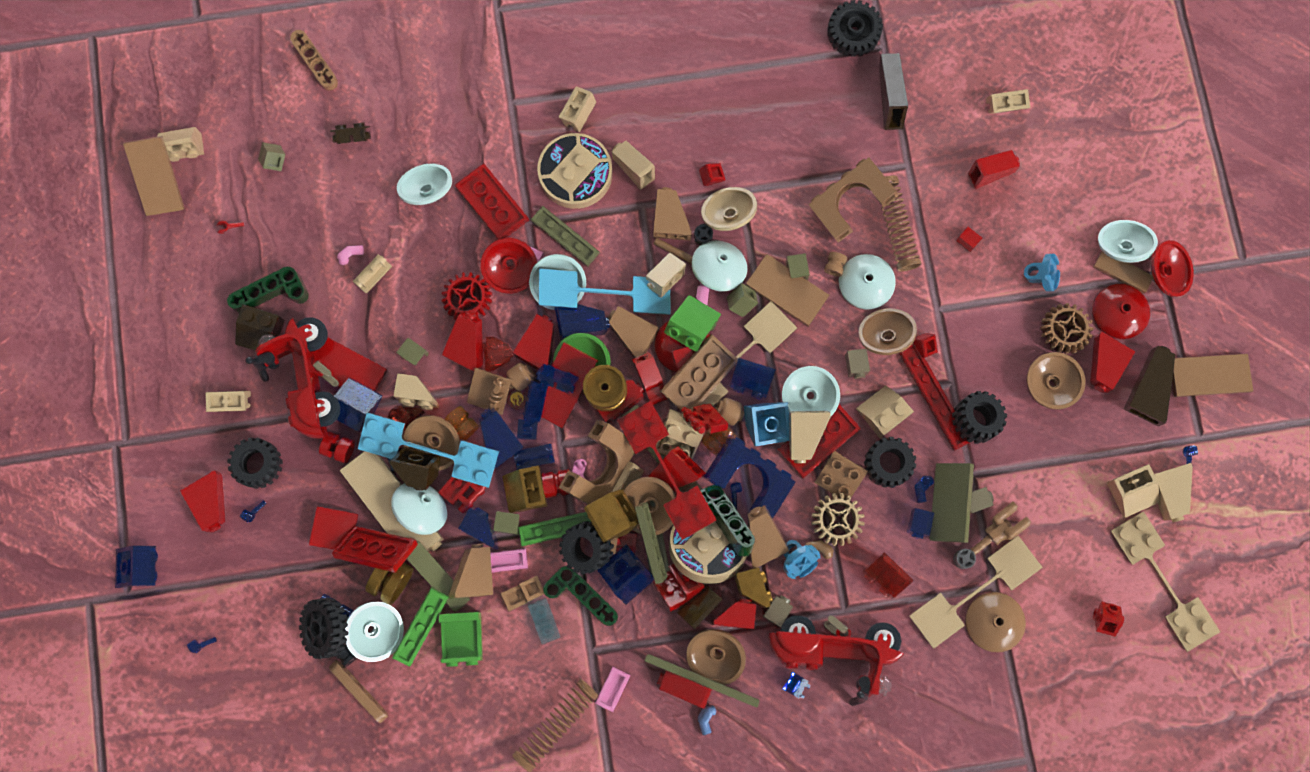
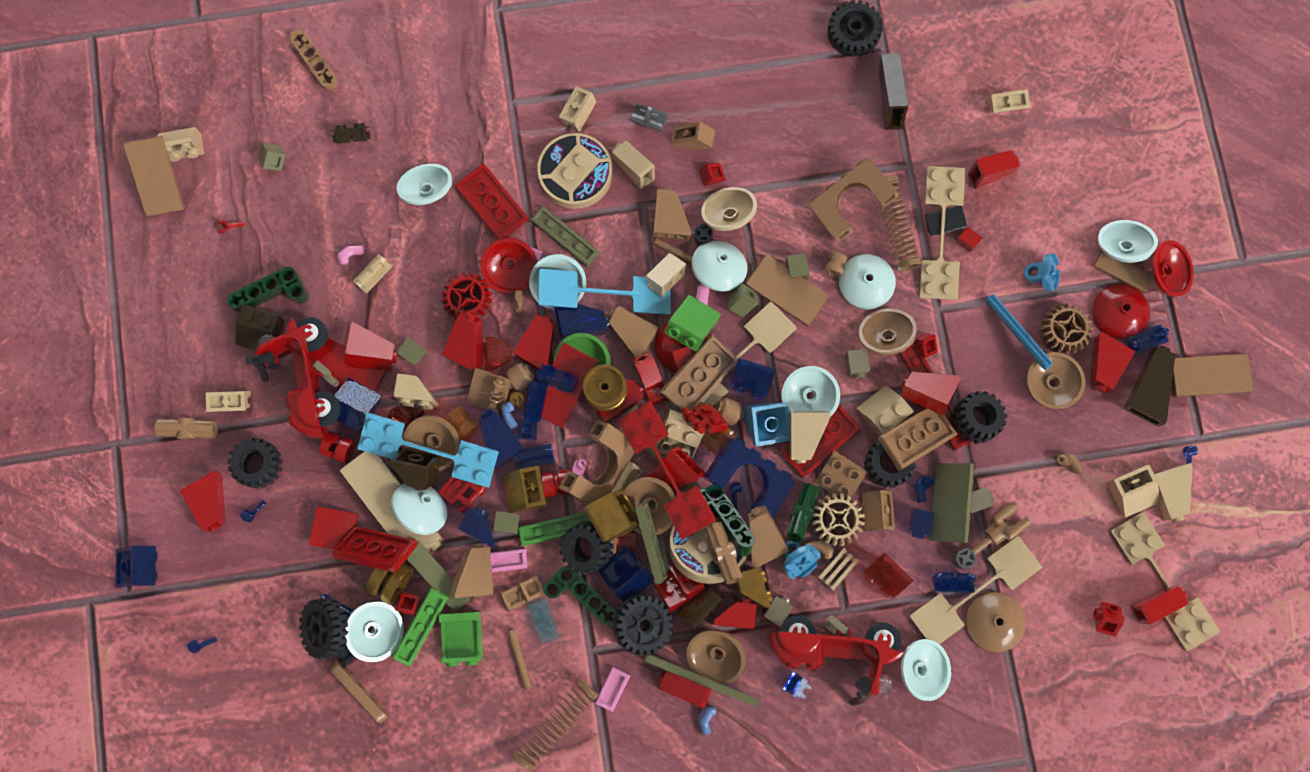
none -> medium nougat piece [154,418,218,440]
none -> slope [345,322,397,371]
none -> red slope [395,592,422,616]
none -> medium blue arm [501,402,518,430]
none -> medium nougat bar [507,630,532,690]
none -> medium nougat tile [515,291,524,314]
none -> black wheel [612,595,673,655]
none -> dark grey hips [630,103,668,132]
none -> medium nougat slope [671,122,715,150]
none -> medium nougat piece [705,522,743,584]
none -> dark green piece [786,482,820,542]
none -> tan tile [818,548,858,591]
none -> medium nougat panel [861,490,895,531]
none -> medium nougat tile [878,408,958,471]
none -> slope [900,372,962,416]
none -> light aqua dish [901,639,951,701]
none -> tan hinge [920,166,965,300]
none -> black slope [925,206,967,236]
none -> clear blue hinge [932,572,975,593]
none -> dark azure axle [986,294,1053,370]
none -> medium nougat arm [1056,452,1084,474]
none -> clear blue hinge [1126,324,1170,356]
none -> red slope [1131,585,1189,625]

